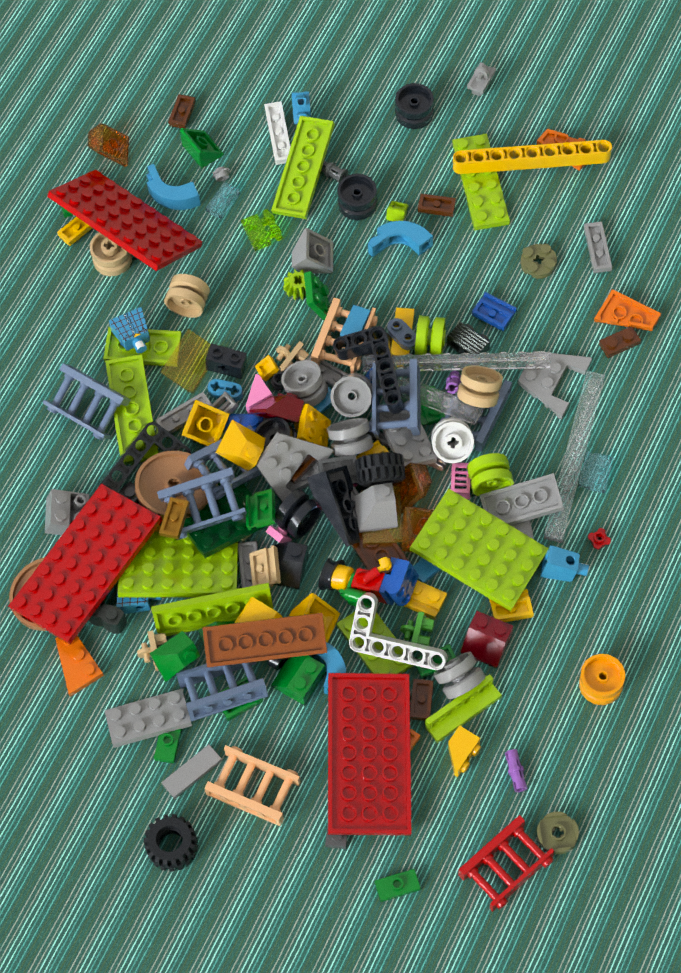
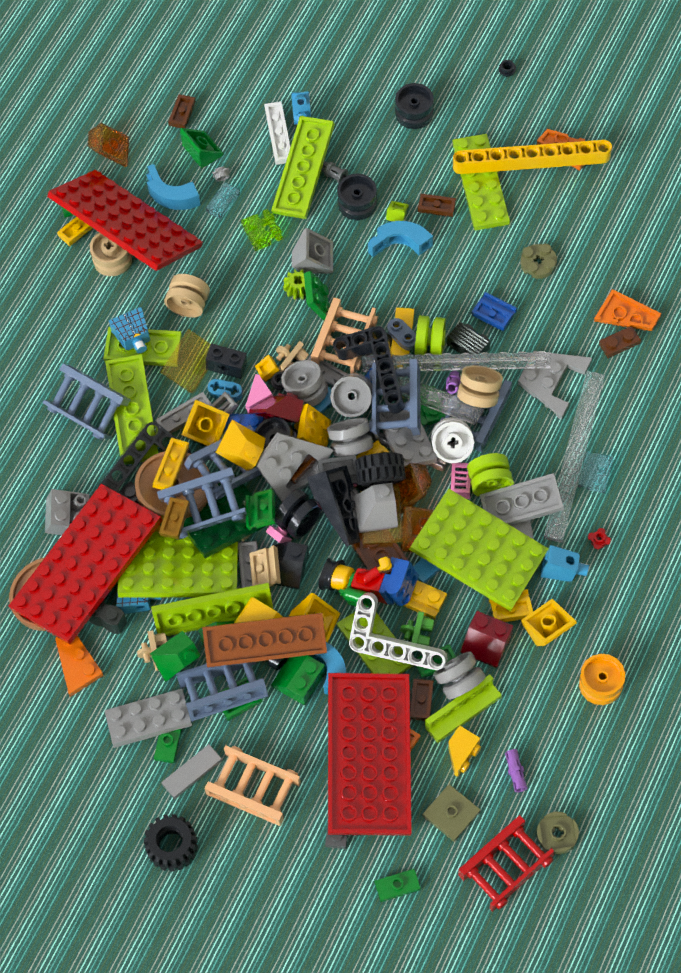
dark azure tile [340,305,371,336] -> none
light grey hips [467,62,496,96] -> none
light grey plate [584,221,612,273] -> none
none -> yellow tile [153,438,189,490]
none -> olive plate [422,784,481,842]
none -> black plate [499,60,516,77]
none -> yellow slope [521,599,577,646]

